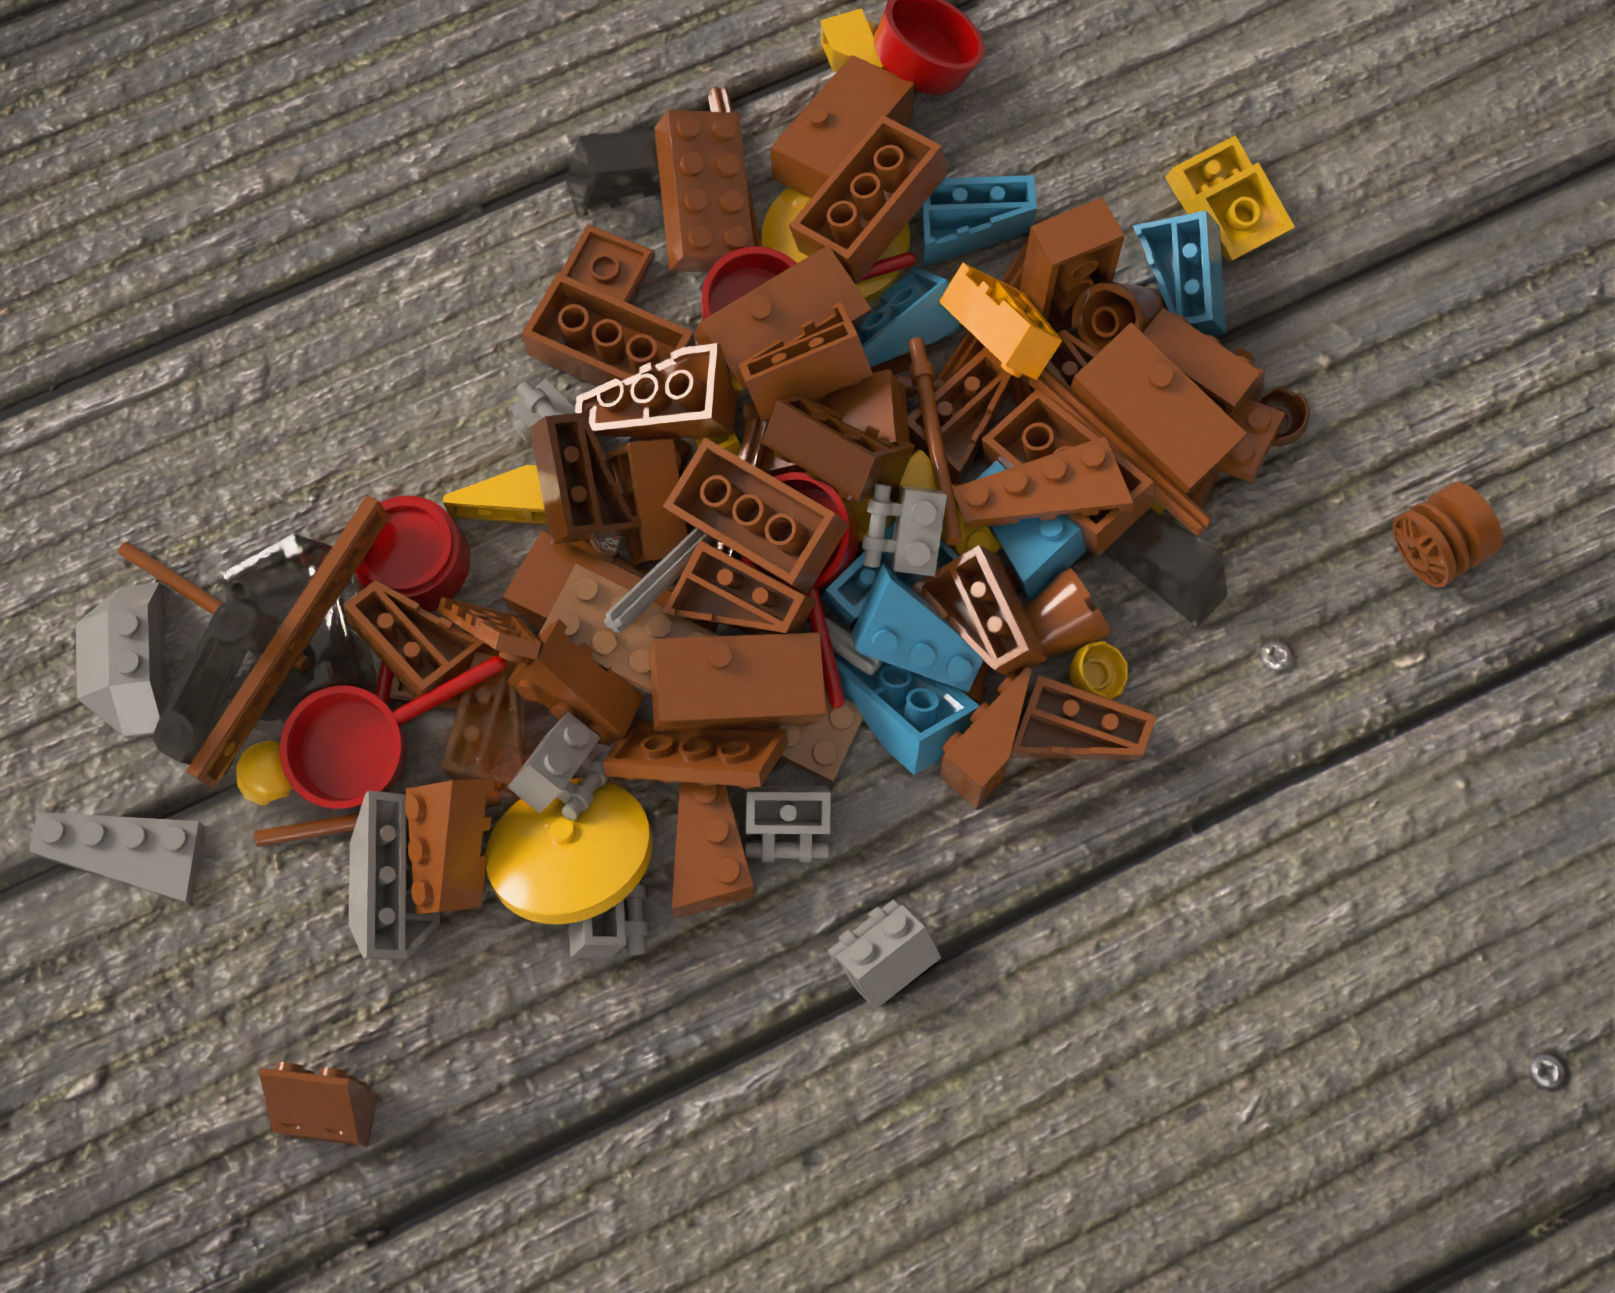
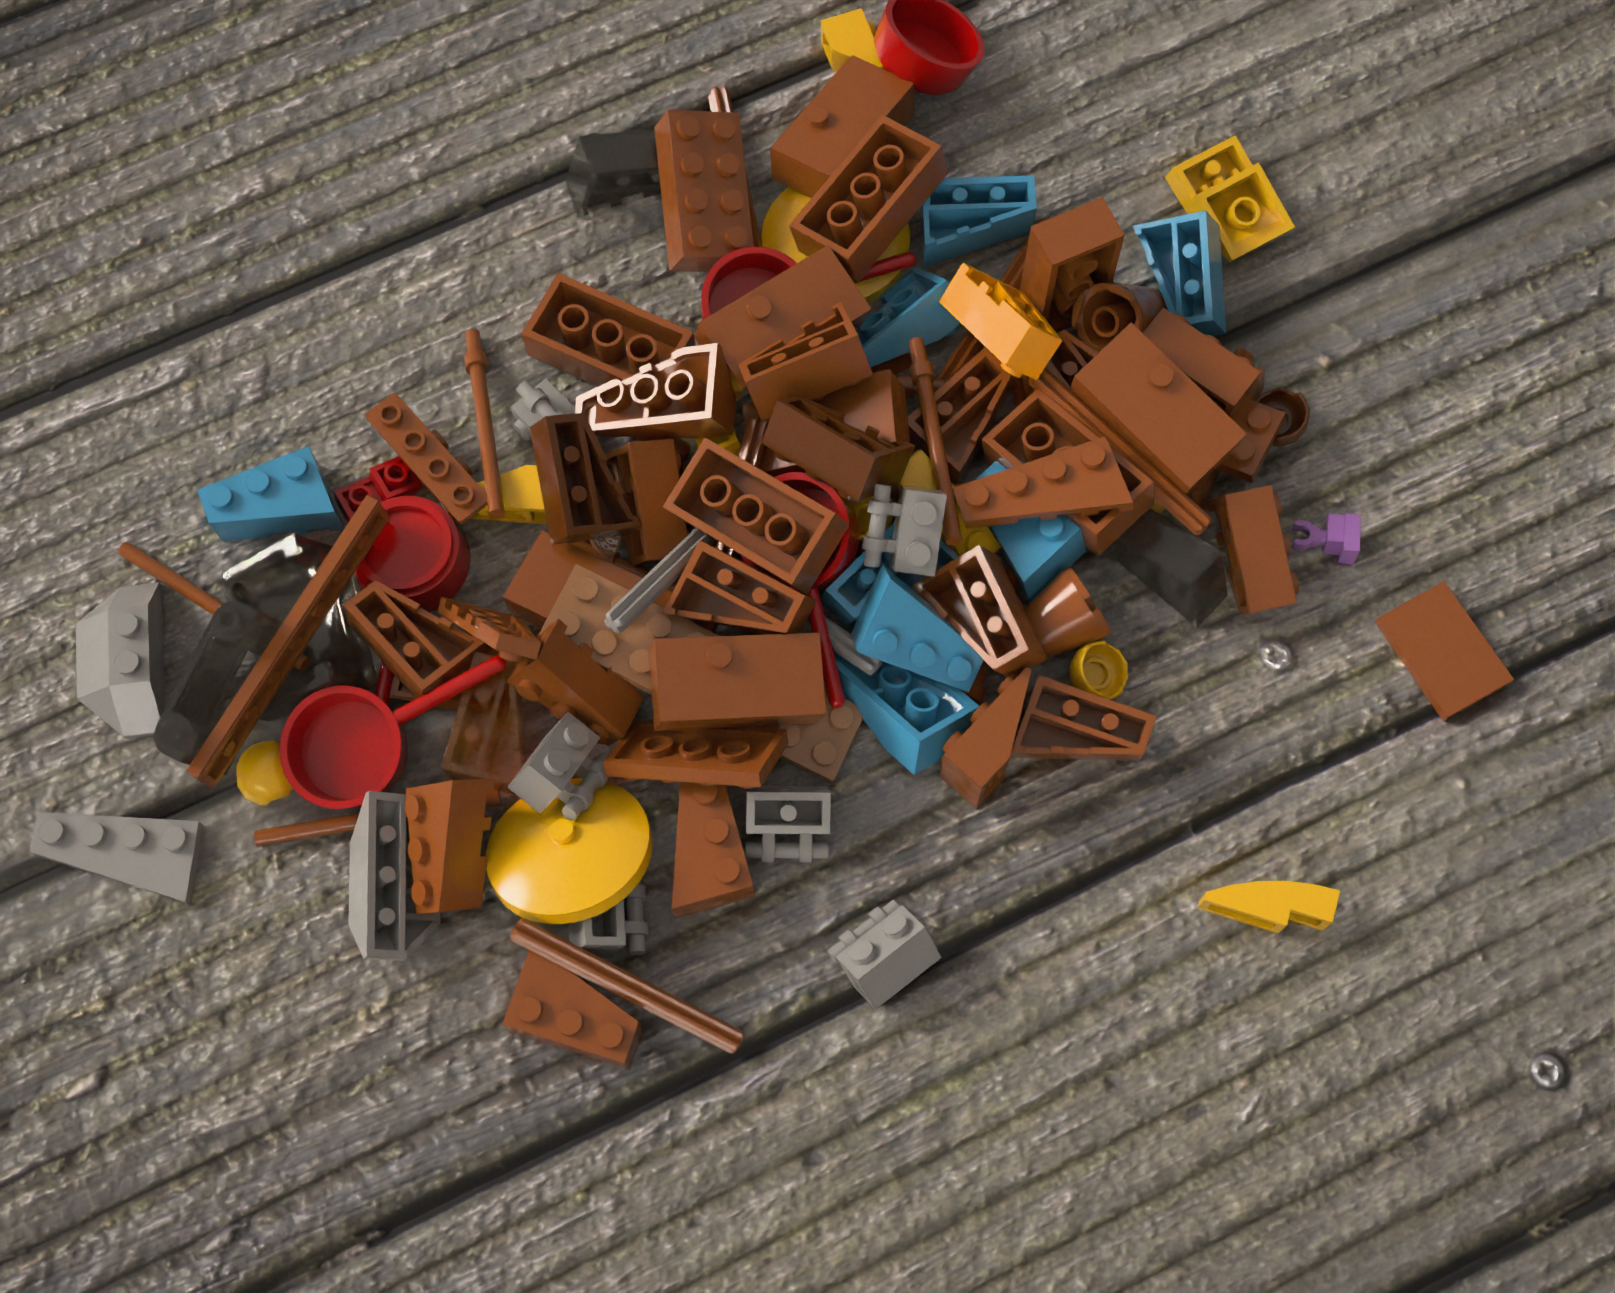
dark orange slope [259,1062,378,1147] -> none
dark orange plate [560,224,655,304] -> none
dark orange wheel [1392,481,1503,588] -> none
none -> dark azure wedge [197,446,345,541]
none -> red slope [334,456,422,523]
none -> dark orange bracket [365,393,488,524]
none -> dark orange bar [464,329,505,519]
none -> dark orange wedge [502,950,643,1070]
none -> dark orange axle [510,918,744,1053]
none -> yellow slope [1197,881,1340,934]
none -> dark orange wedge [1205,485,1299,614]
none -> medium lavender piece [1292,514,1361,565]
none -> dark orange tile [1375,581,1514,722]

